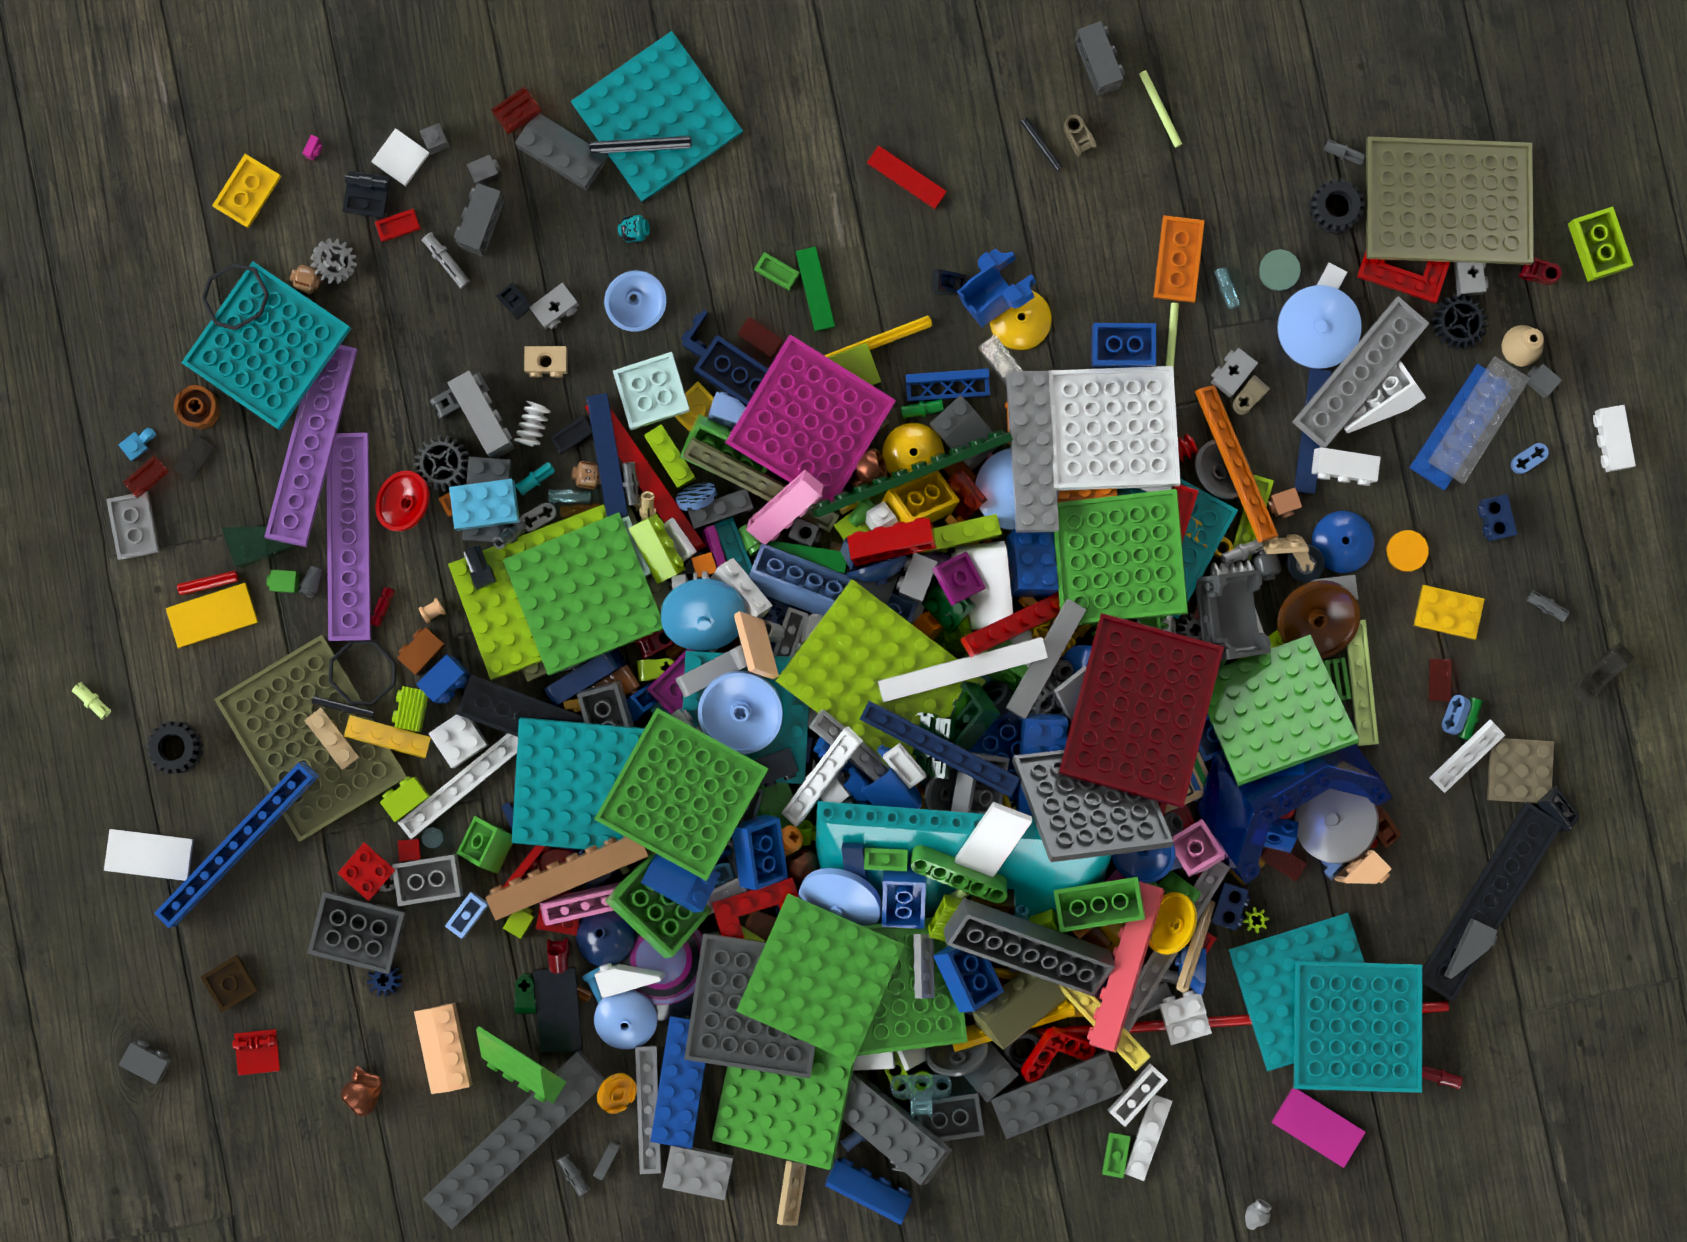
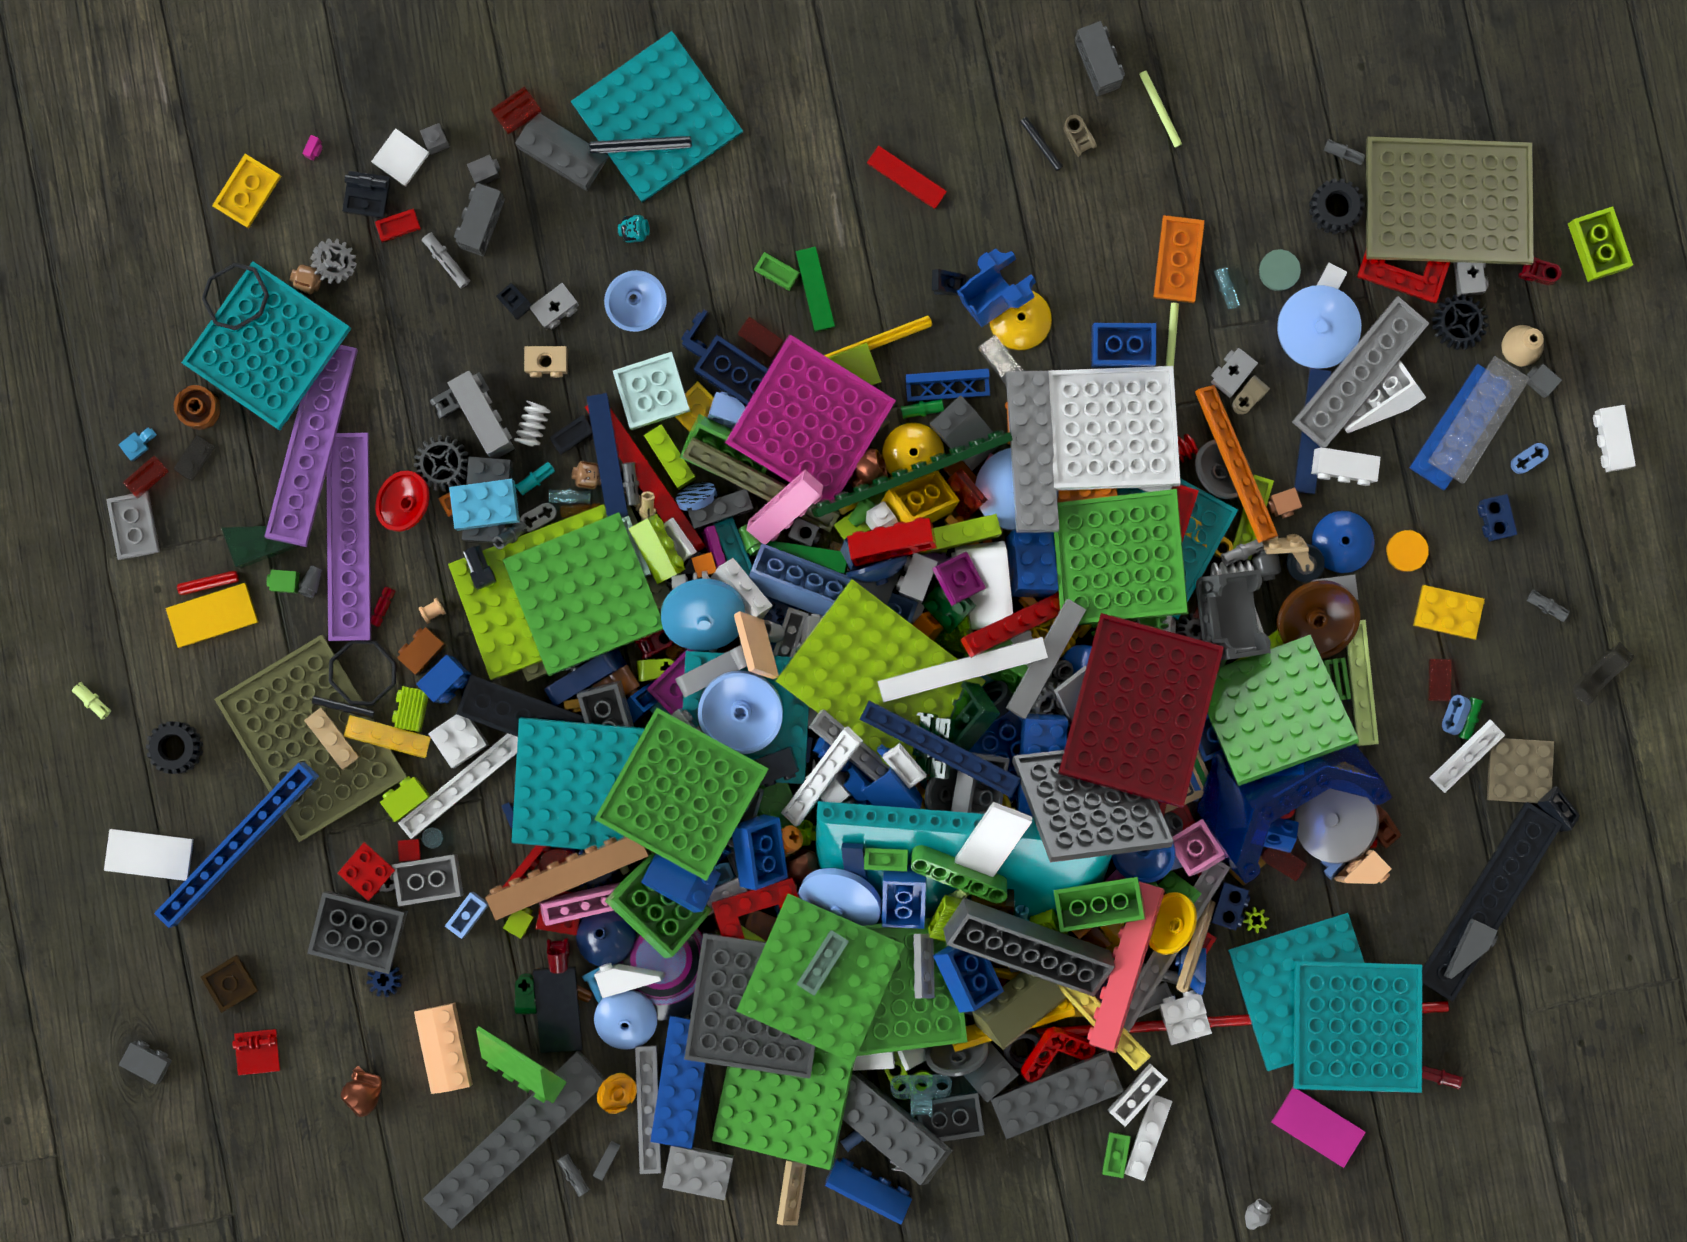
bright green slope [456,816,513,874] -> none
none -> sand green plate [796,930,849,996]

